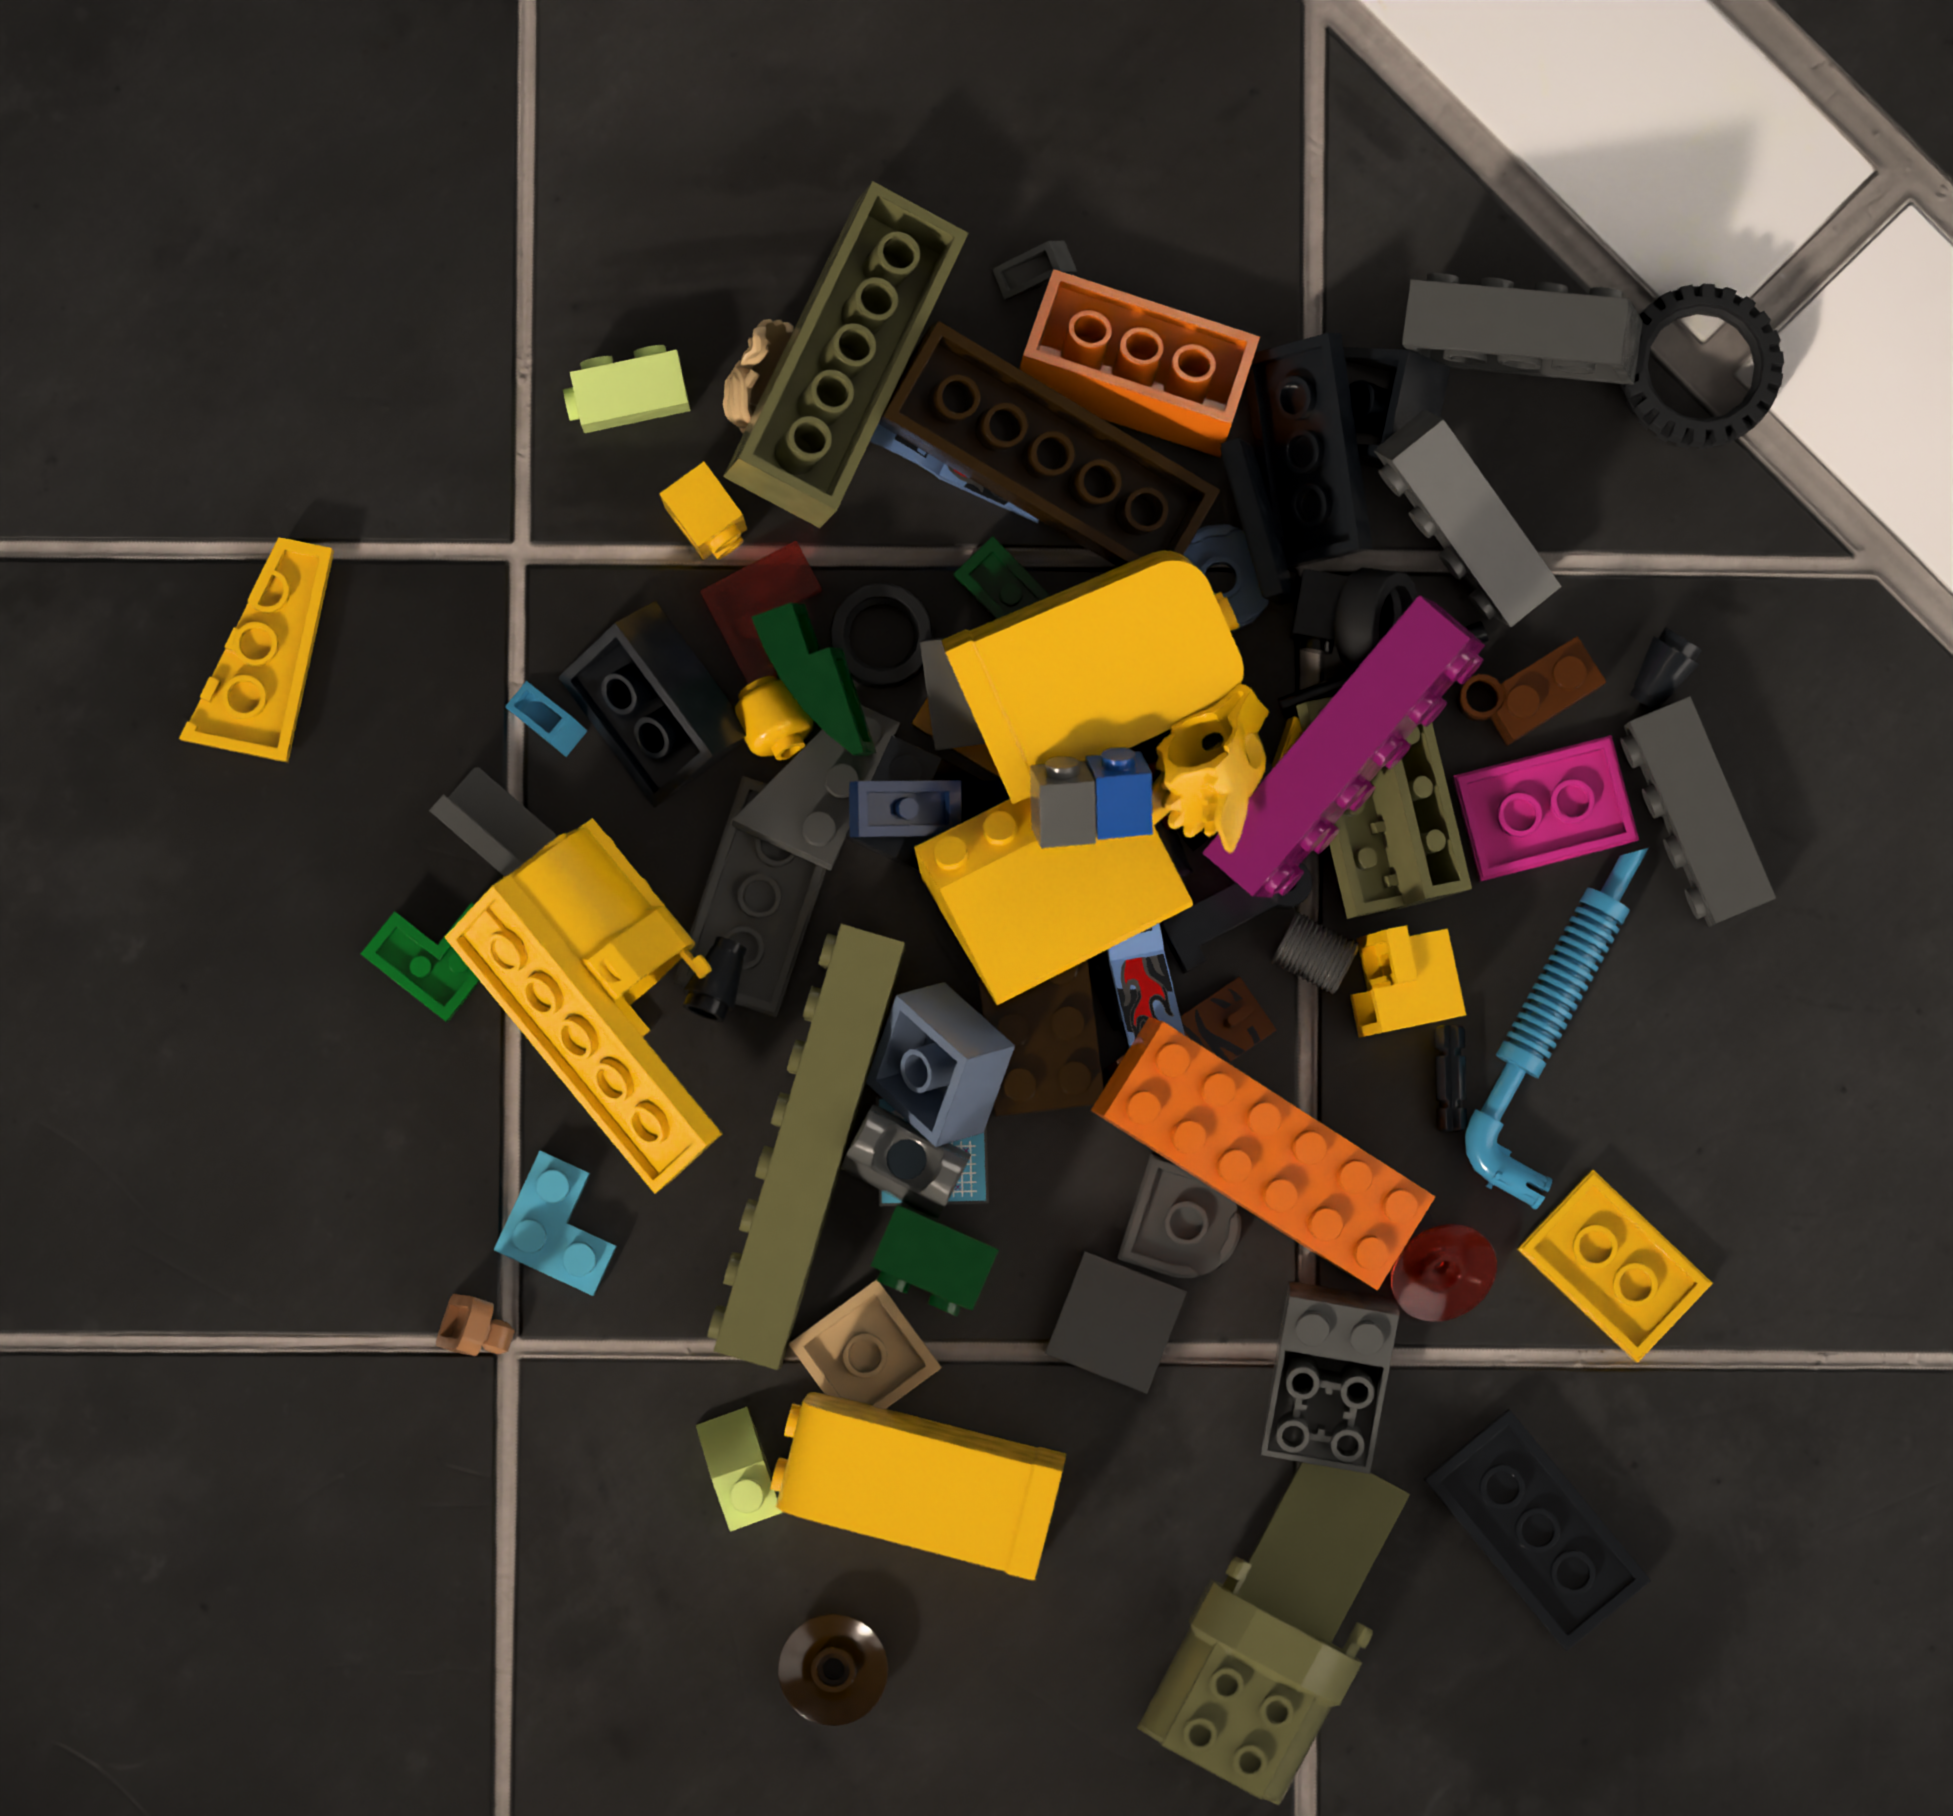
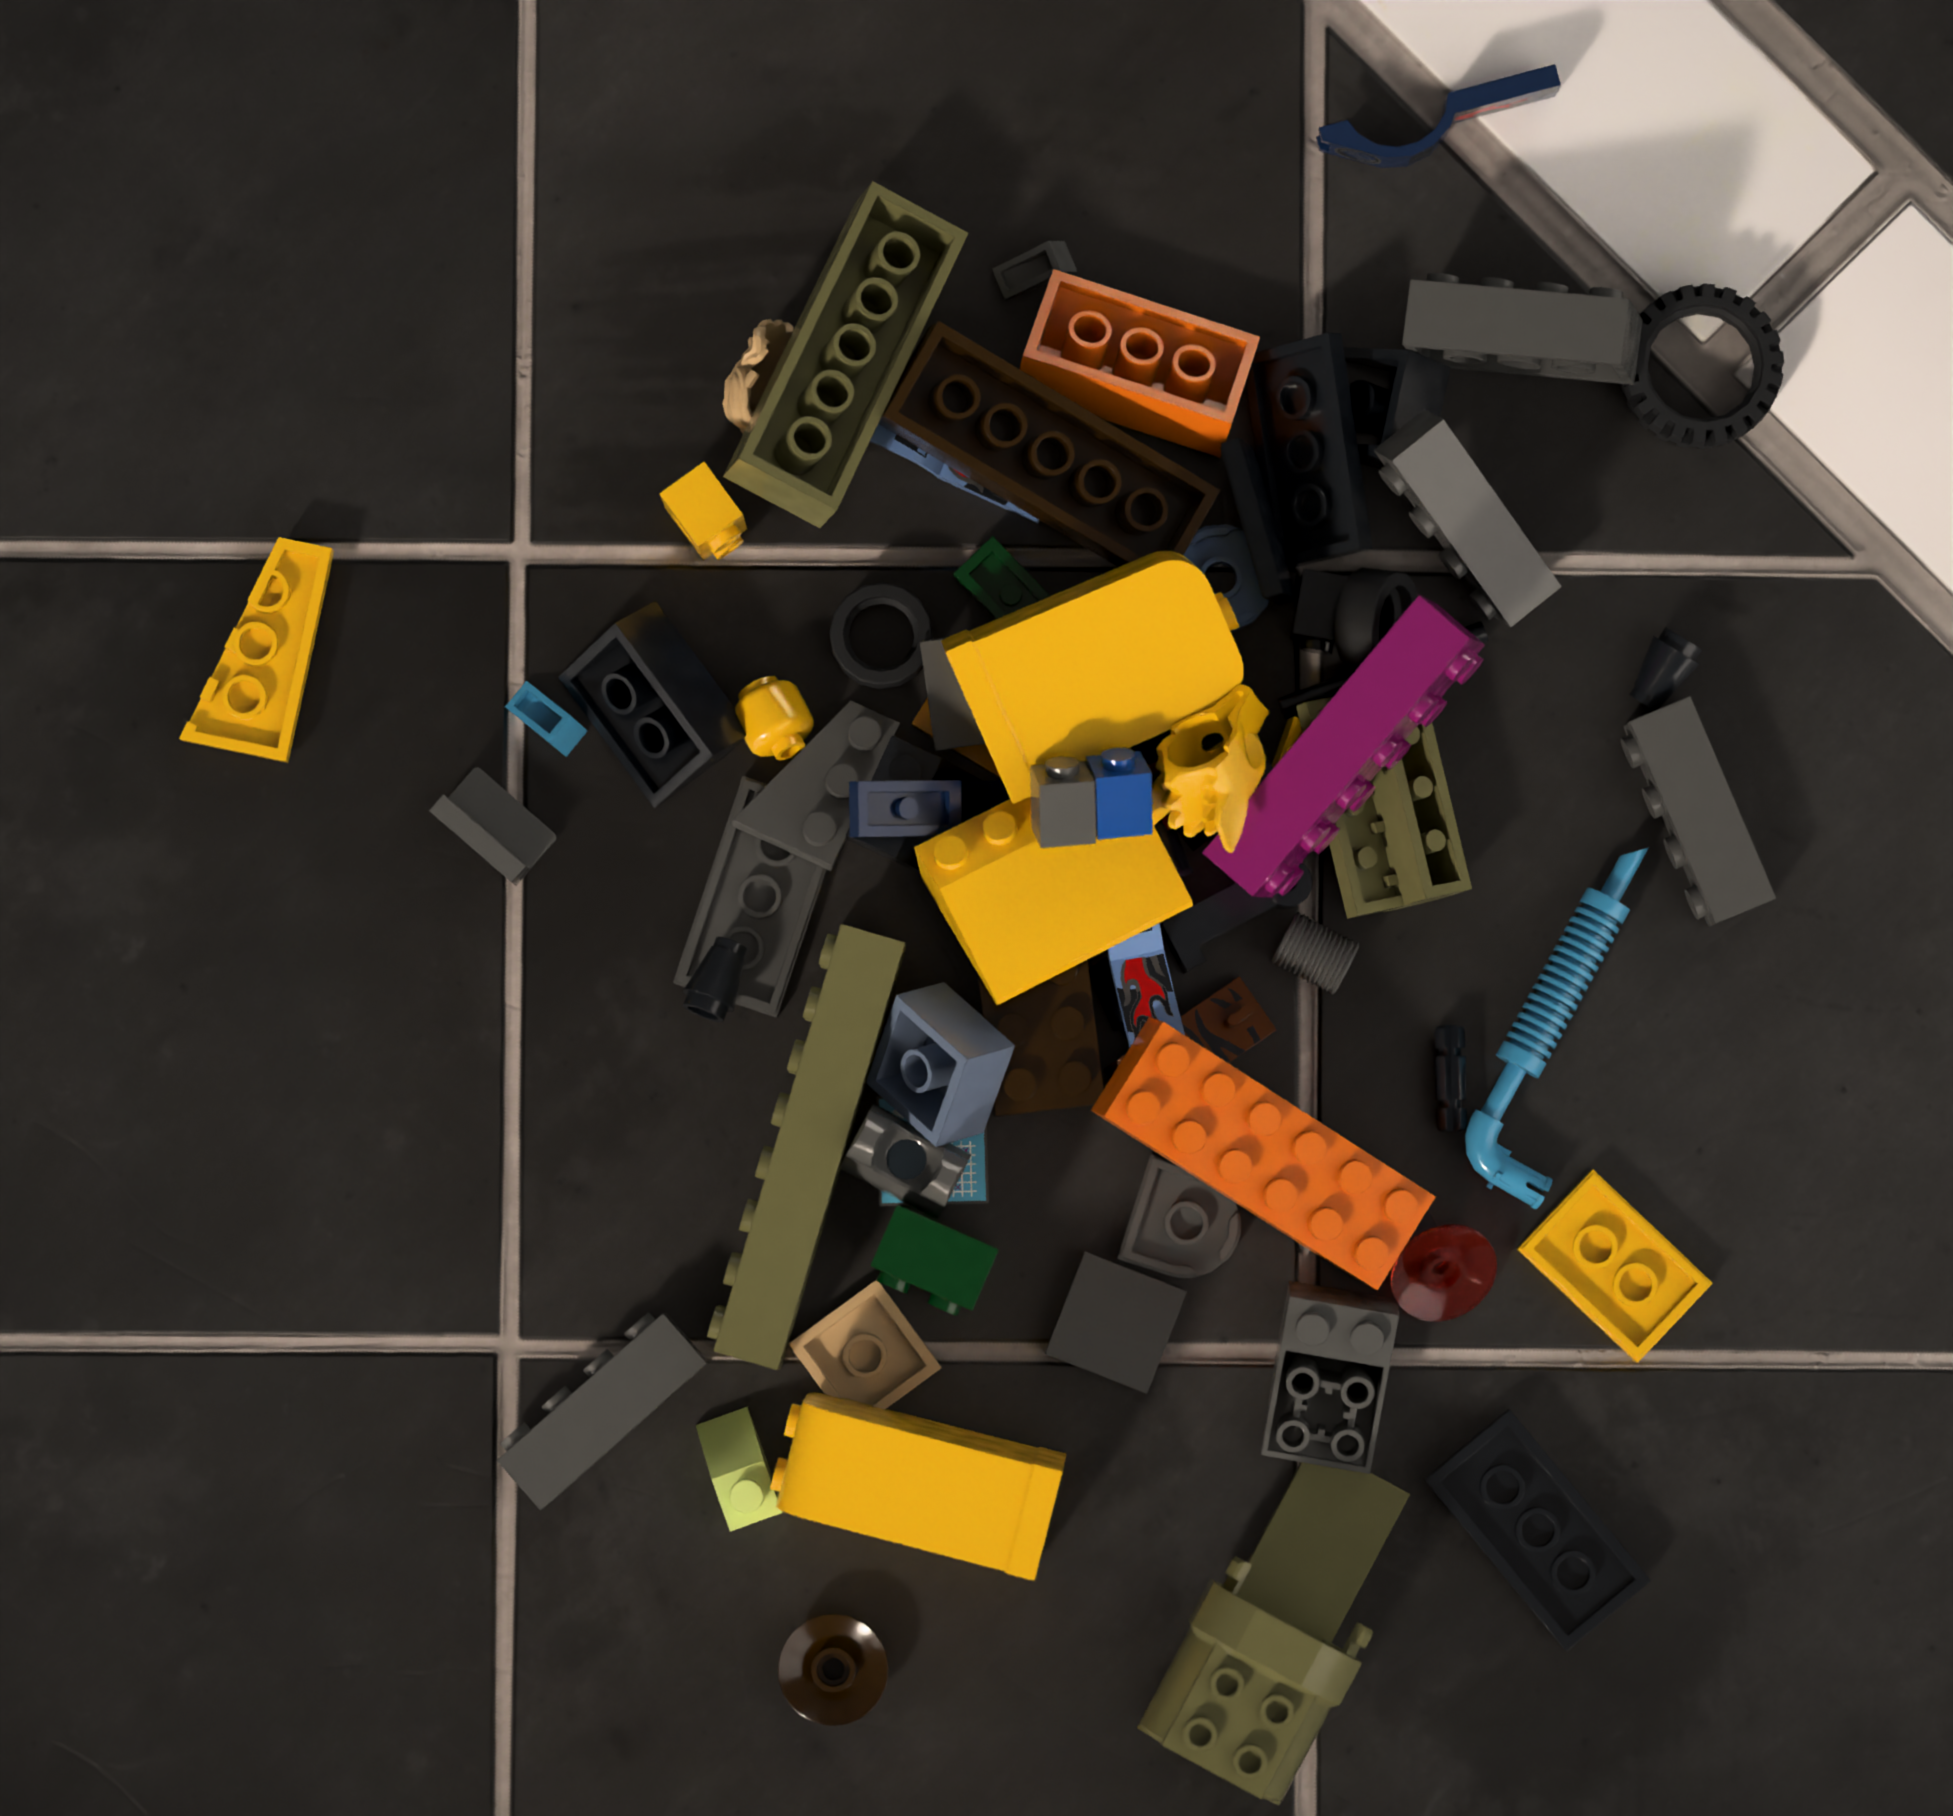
green plate [361,902,480,1023] -> none
medium nougat piece [436,1294,515,1356] -> none
yellow piece [444,818,722,1194] -> none
medium azure plate [494,1150,617,1296] -> none
yellowish green brick [563,345,691,433] -> none
clear red plate [700,541,822,684] -> none
dark green slope [751,602,877,756] -> none
yellow plate [1350,925,1466,1038] -> none
dark pink tile [1452,735,1639,882] -> none
reddish brown hinge [1457,636,1607,746] -> none
none -> dark grey brick [497,1312,709,1510]
none -> dark blue piece [1316,64,1561,168]

